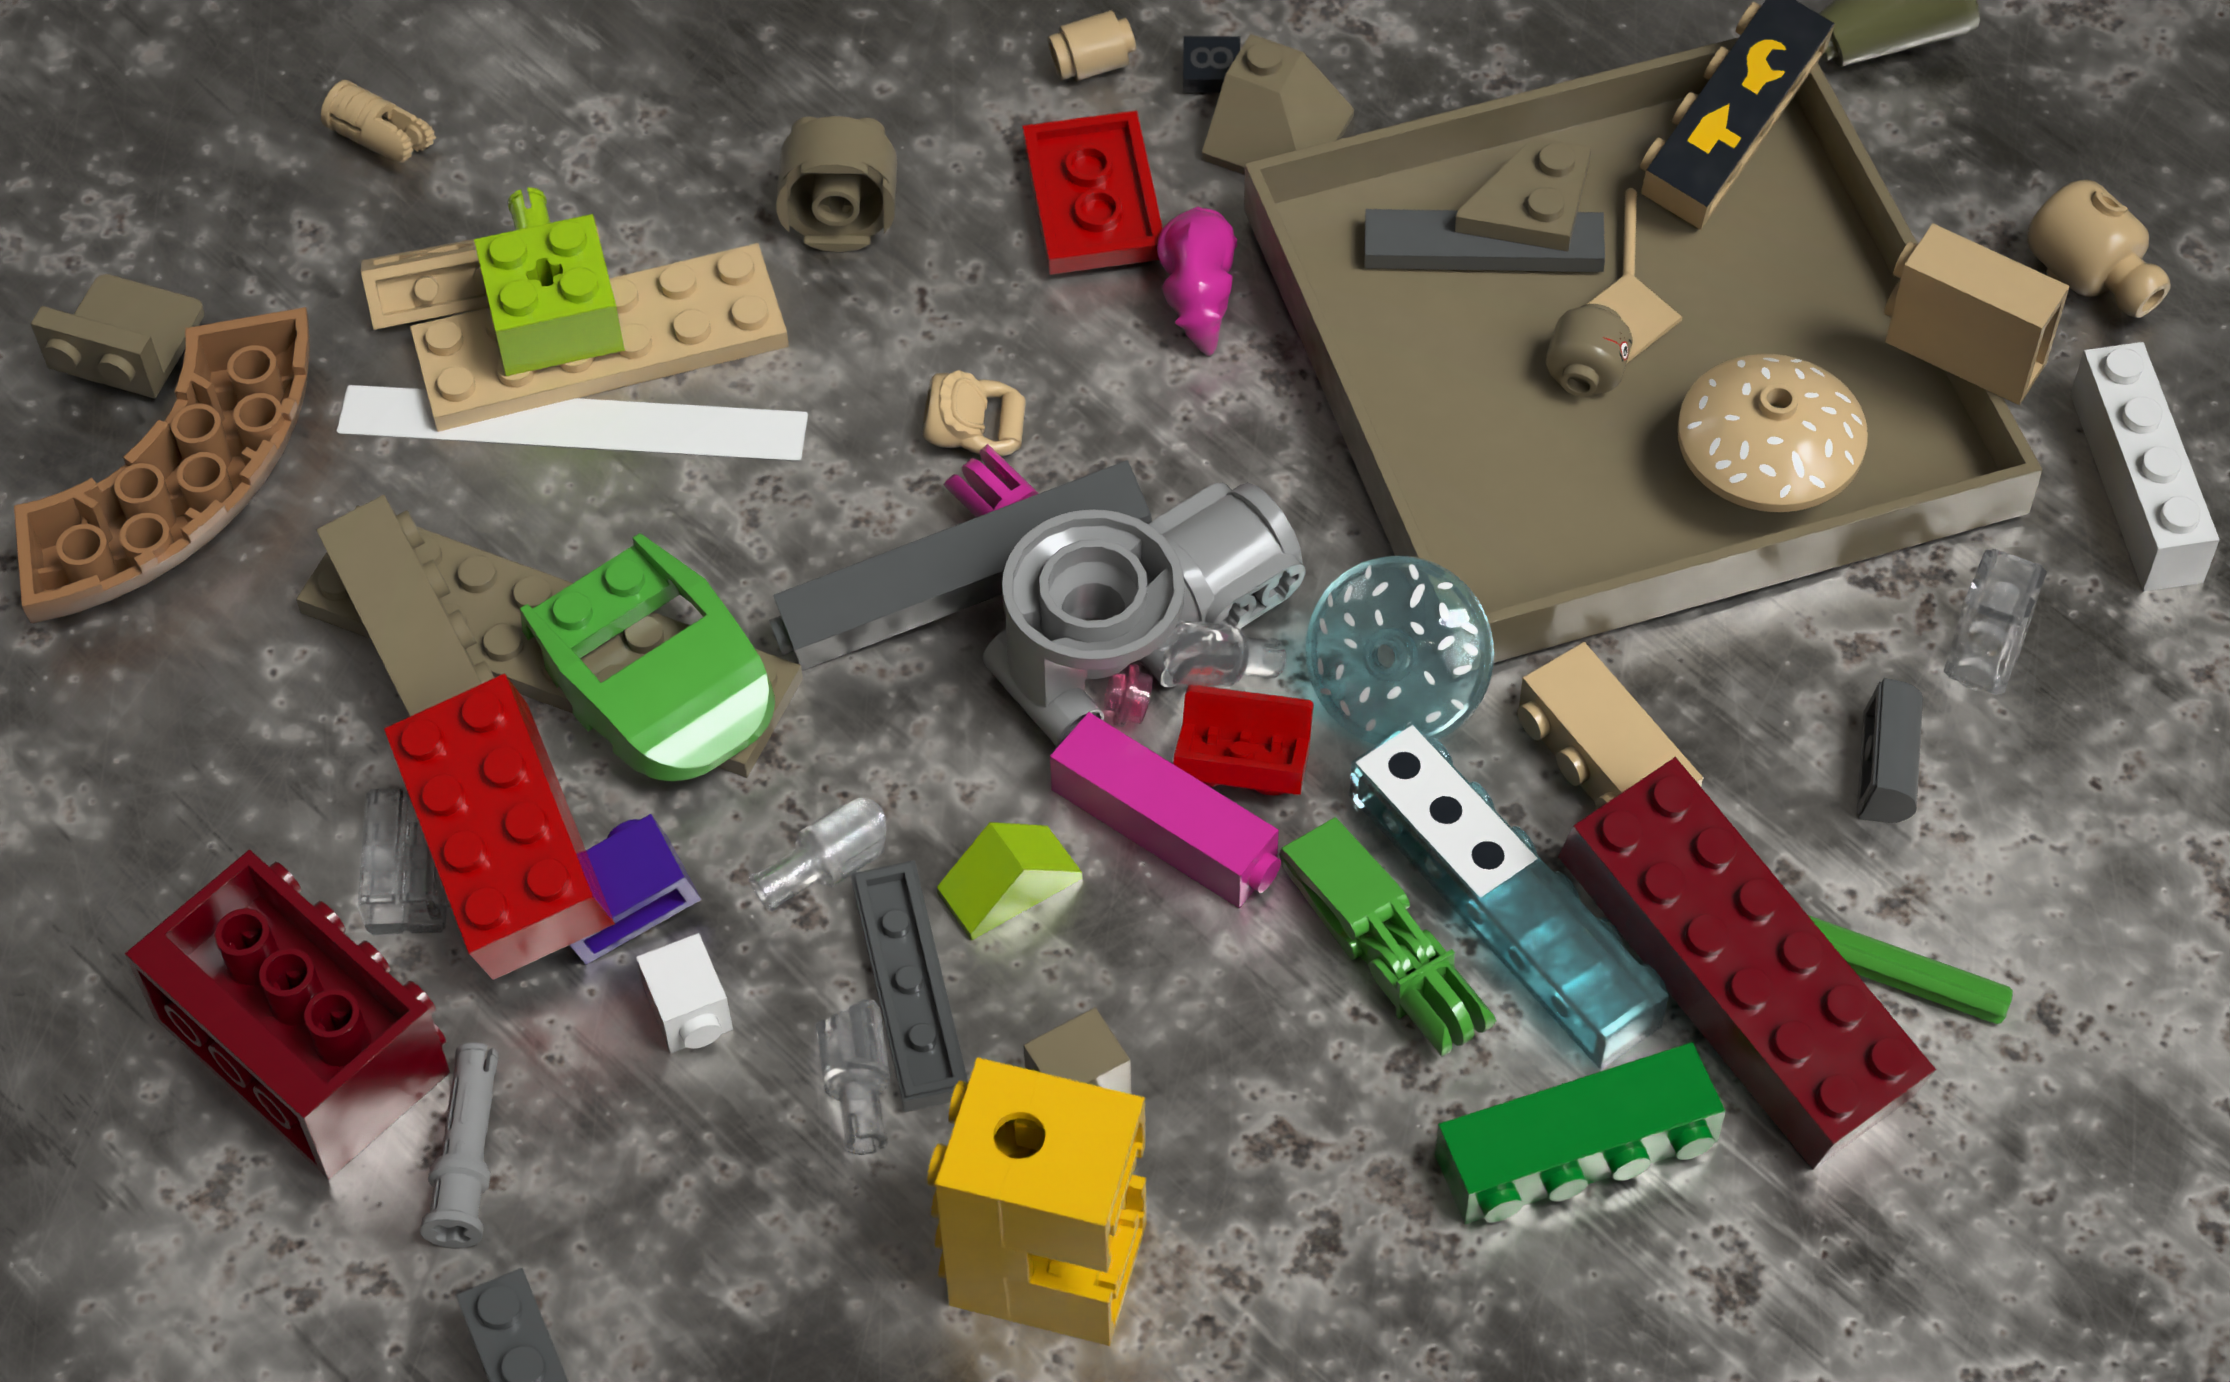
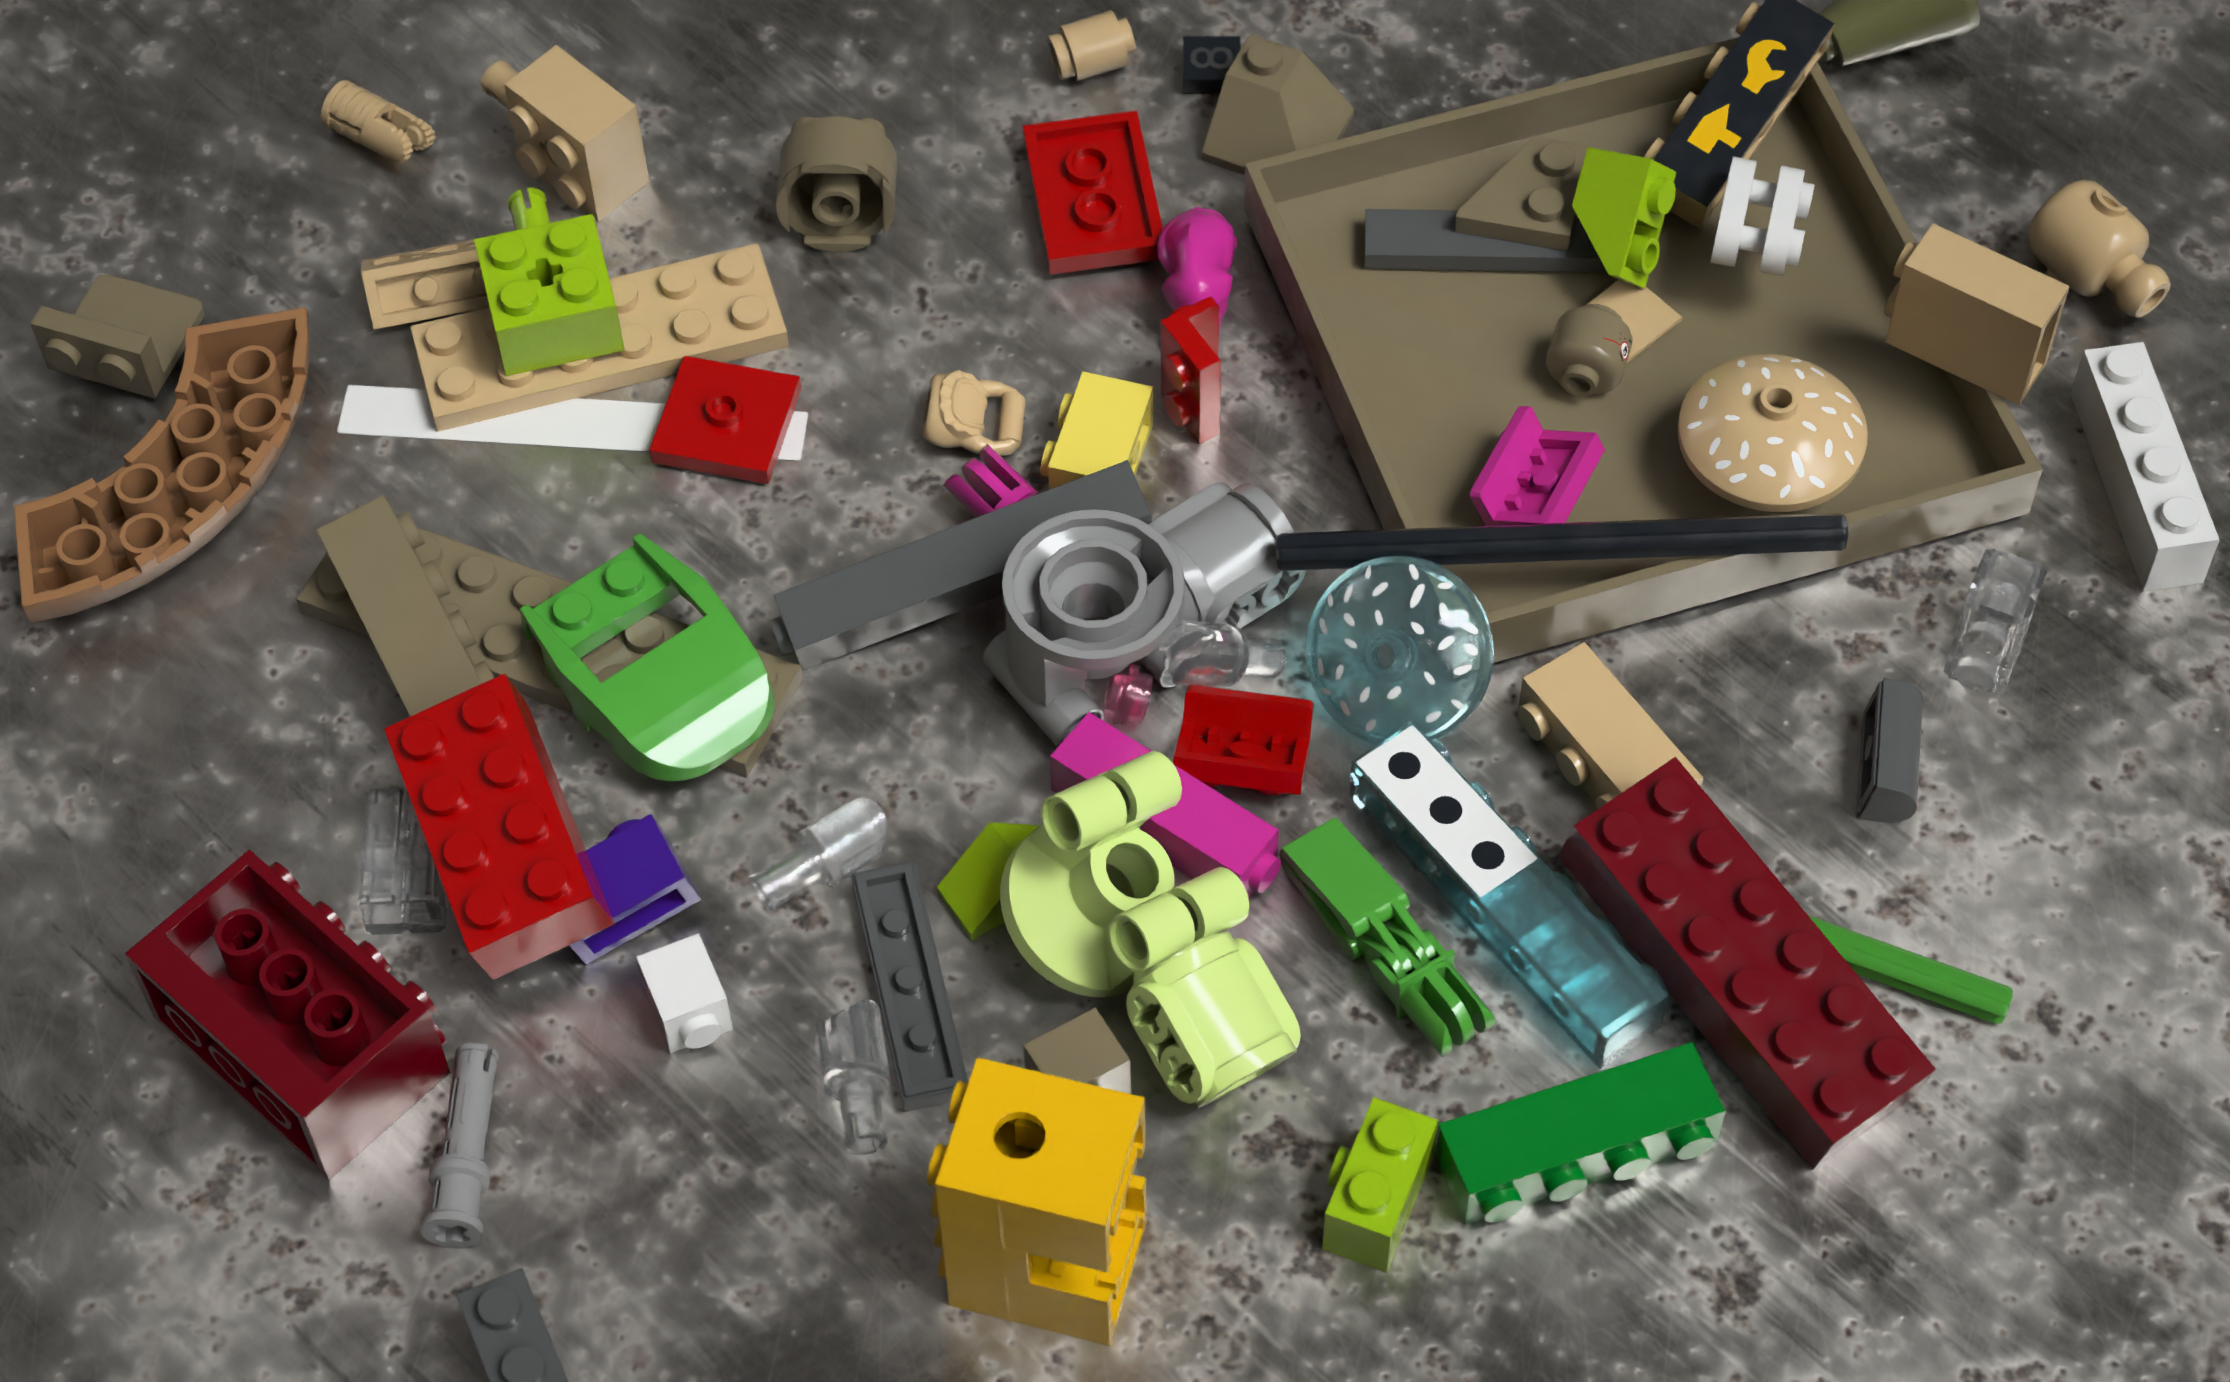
none -> tan brick [481,45,649,222]
none -> red plate [649,355,802,484]
none -> yellowish green piece [1000,751,1301,1108]
none -> light yellow brick [1040,371,1154,490]
none -> red bracket [1160,297,1221,445]
none -> black axle [1275,513,1849,571]
none -> lime brick [1322,1097,1438,1273]
none -> dark pink bracket [1470,406,1605,526]
none -> lime slope [1572,147,1676,289]
none -> white brick [1710,157,1815,277]

